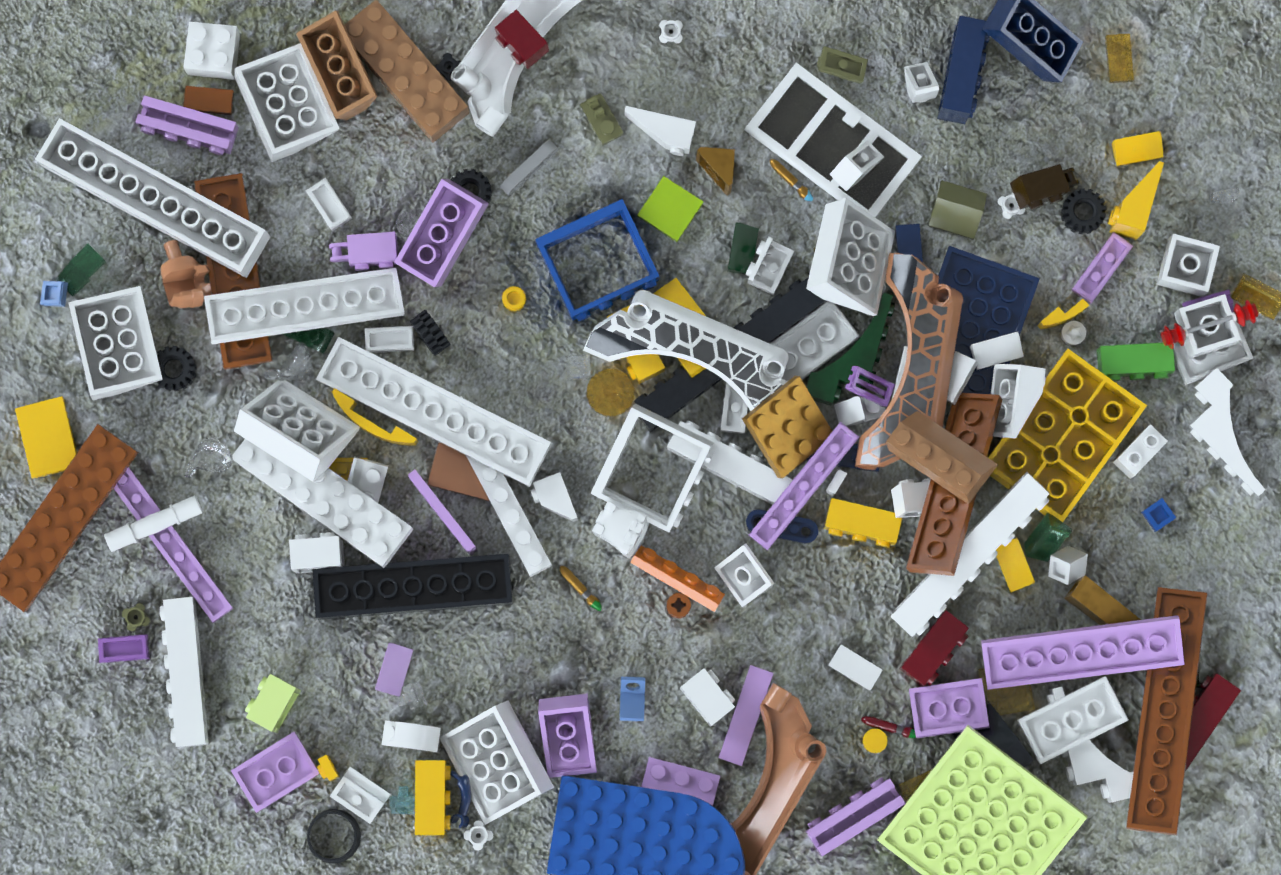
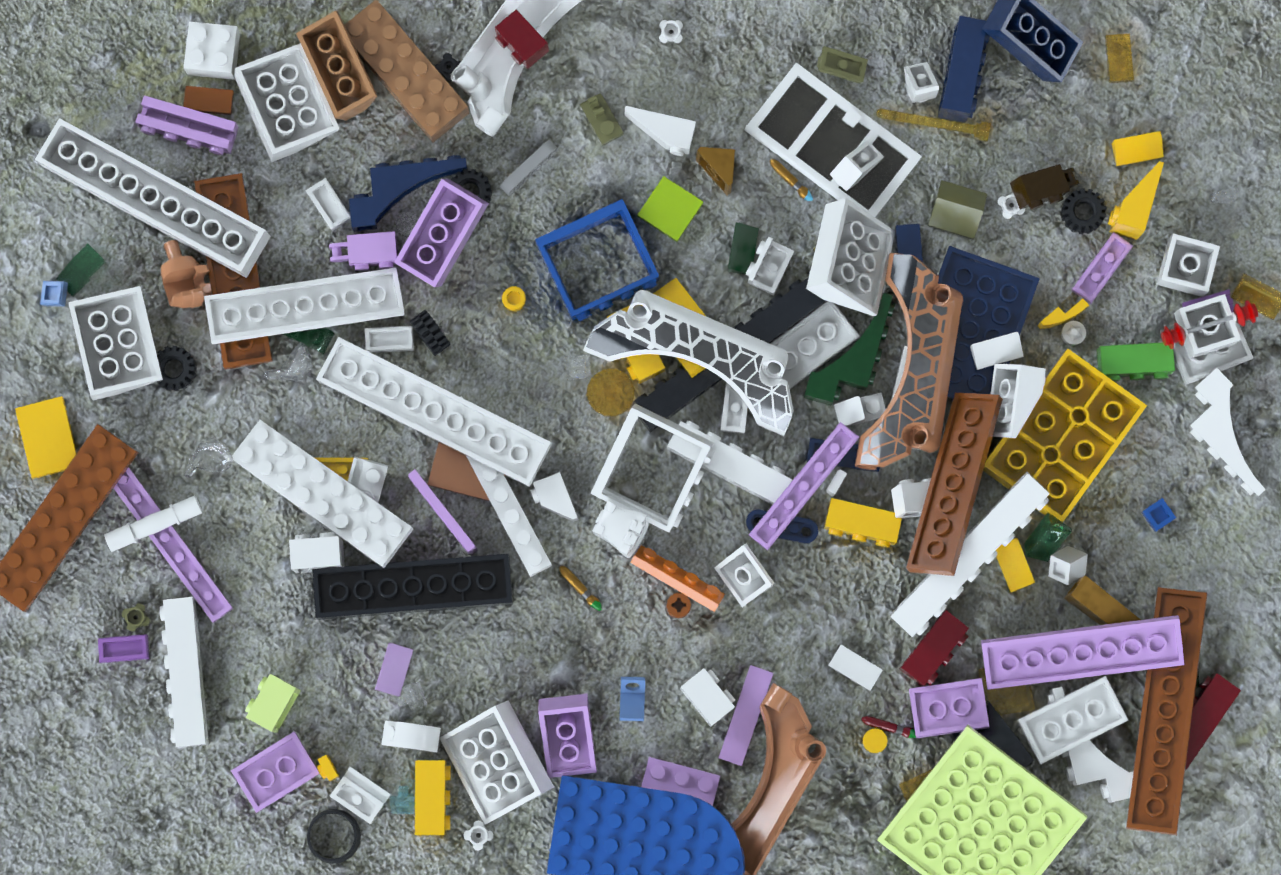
white slope [234,378,360,481] -> none
yellow slope [332,388,418,446] -> none
dark blue piece [450,771,472,828] -> none
pearl gold plate [742,376,833,478] -> none
lavender brick [805,777,906,856] -> none
medium lavender tile [845,366,895,407] -> none
medium nougat slope [886,411,998,504] -> none
white tile [947,351,978,405] -> none
white brick [1113,424,1168,479] -> none
none -> dark blue arch [349,155,468,232]
none -> clear yellow piece [876,109,991,142]

